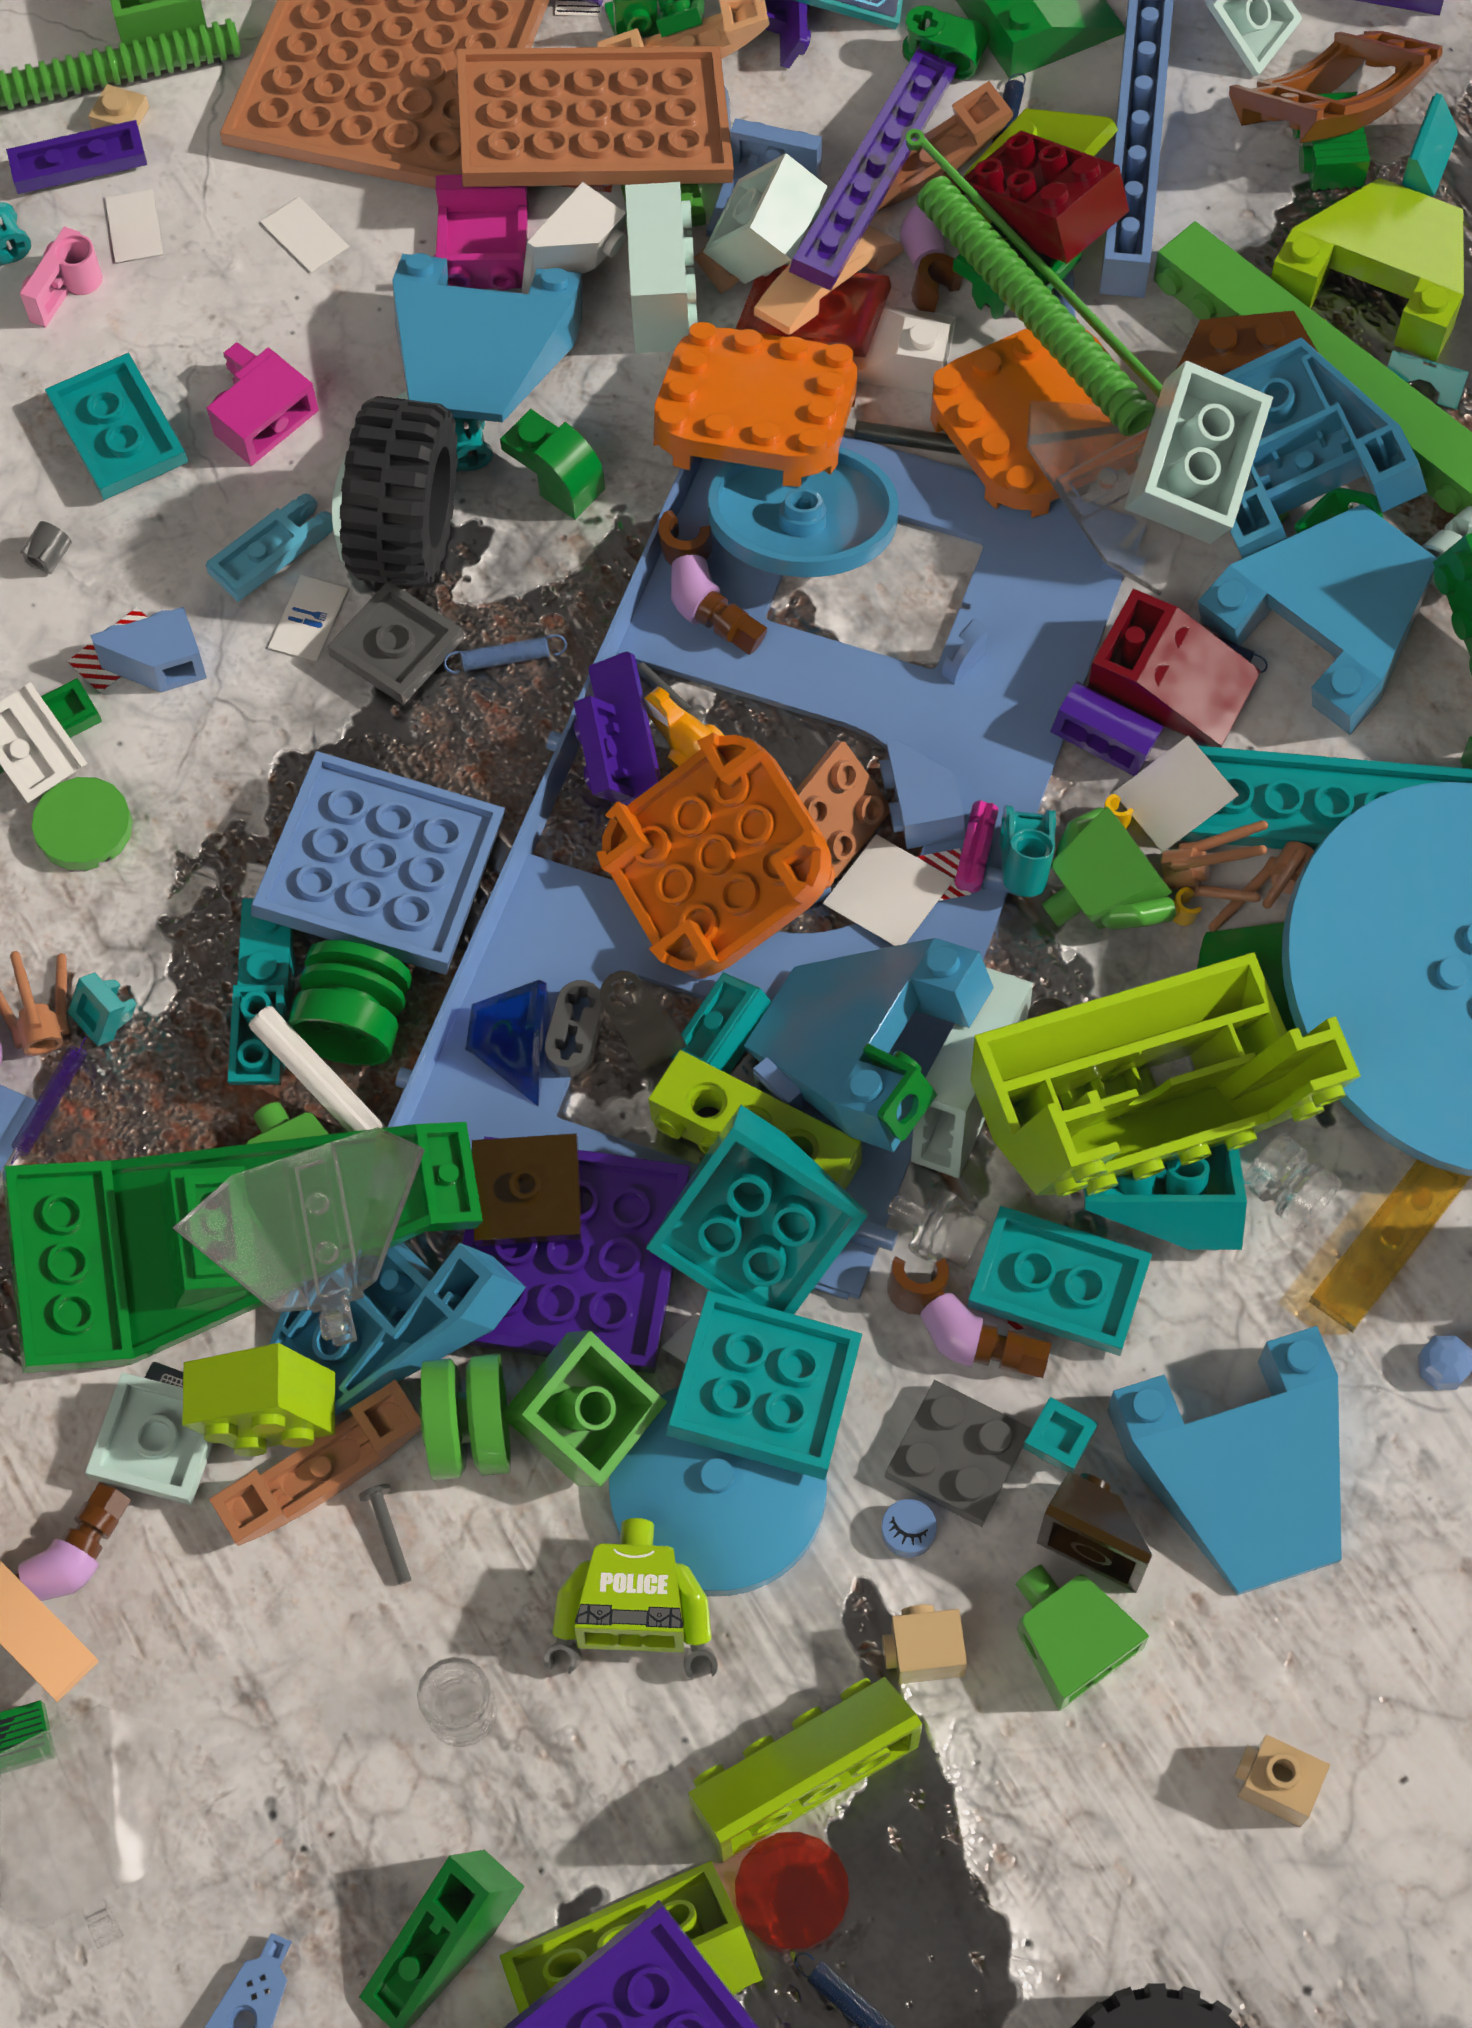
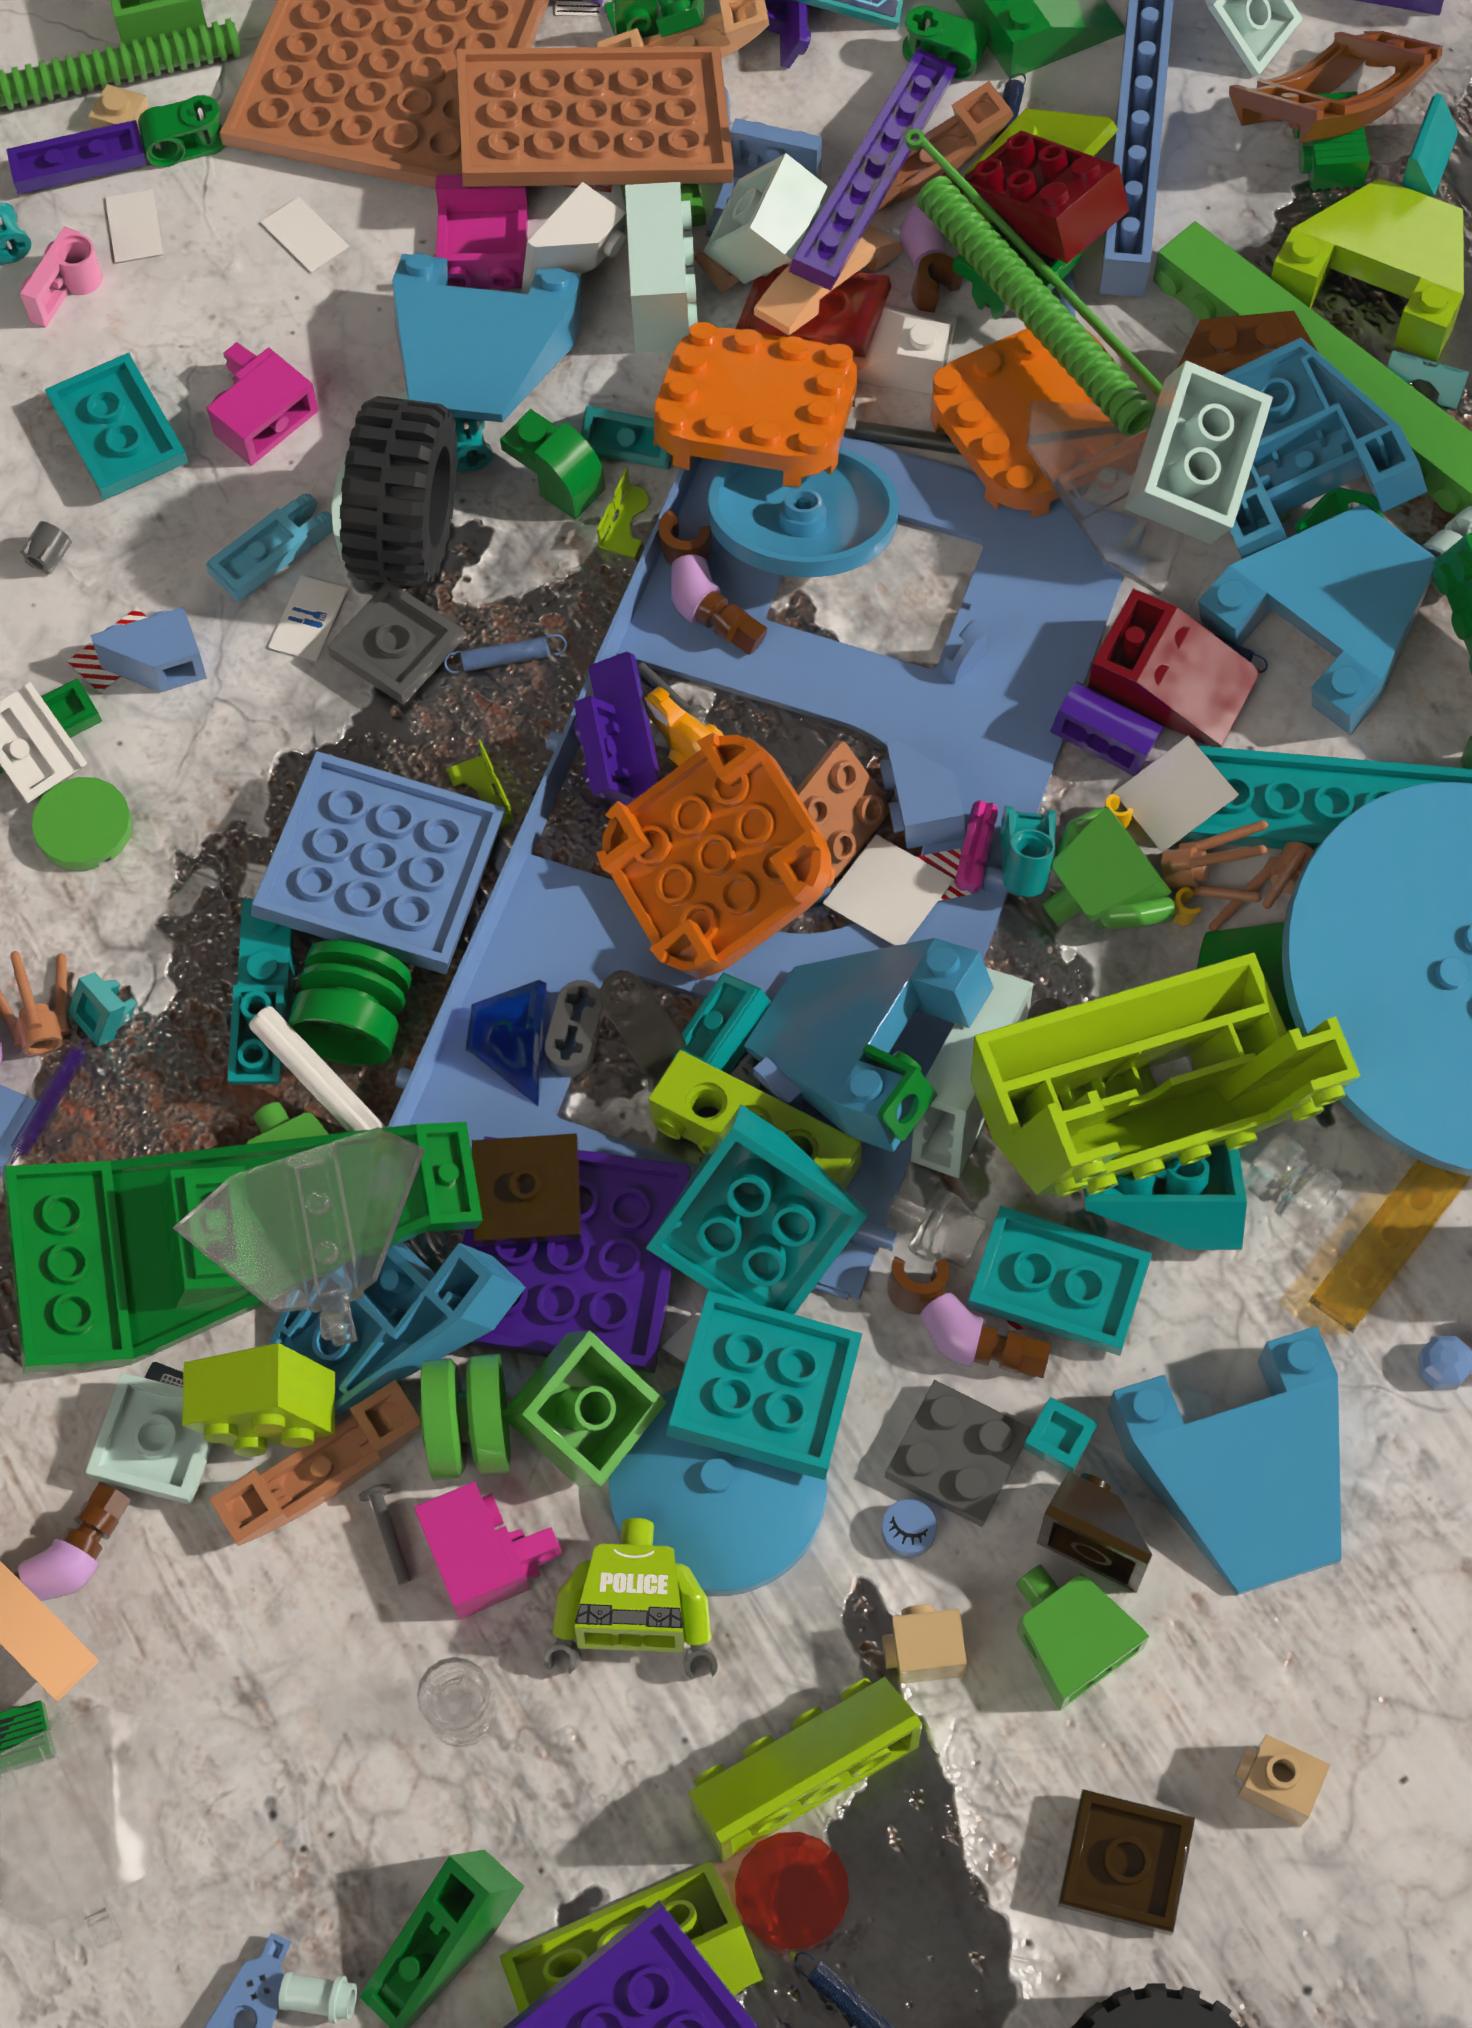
none -> green piece [138,95,226,167]
none -> light aqua pin [279,1972,357,2024]
none -> dark pink hinge [414,1481,562,1620]
none -> lime piece [446,739,513,827]
none -> teal slope [581,406,672,470]
none -> lime piece [597,466,649,559]
none -> dark brown plate [1058,1789,1195,1936]

